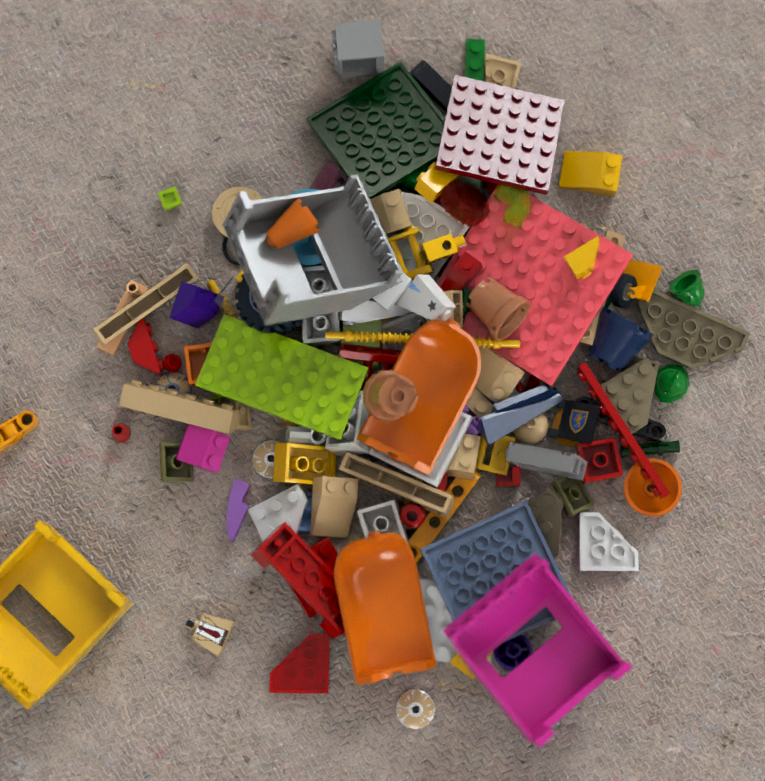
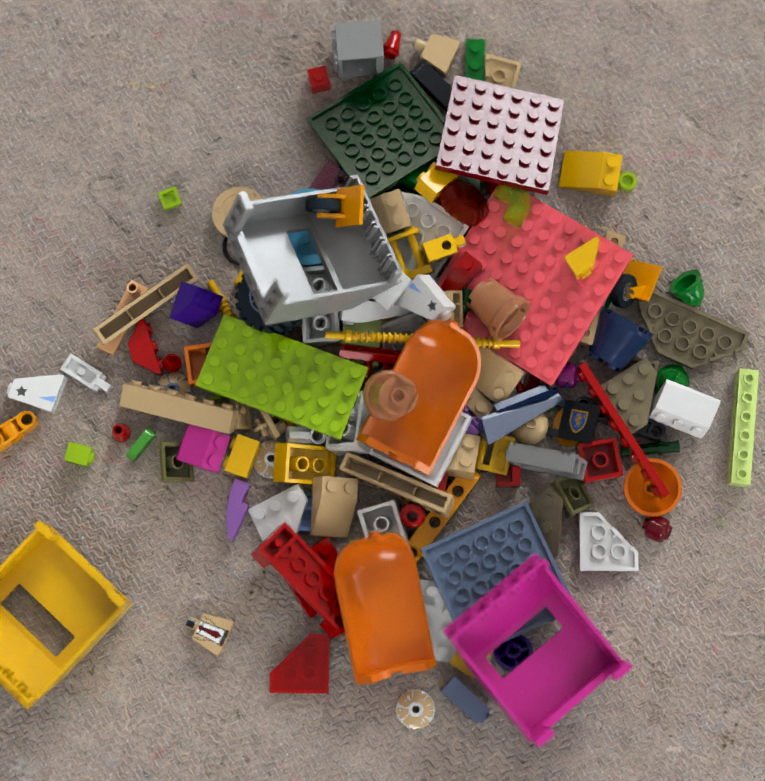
clear piece [214,277,241,319] -> none
orange cone [265,198,321,249] -> none
none -> white slope [7,374,68,414]
none -> white hinge [60,353,113,393]
none -> lime brick [64,442,96,468]
none -> bright green beam [126,428,157,462]
none -> yellow brick [223,434,261,480]
none -> tan hips [253,410,287,441]
none -> light orange plate [305,185,364,228]
none -> red brick [307,65,330,94]
none -> red cone [383,30,402,60]
none -> tan torso [413,34,461,78]
none -> sand blue brick [440,676,490,724]
none -> magenta head [556,363,581,389]
none -> lime tile [618,172,637,192]
none -> dark red head [642,516,673,542]
none -> white slope [649,379,721,439]
none -> yellowish green brick [726,368,759,487]

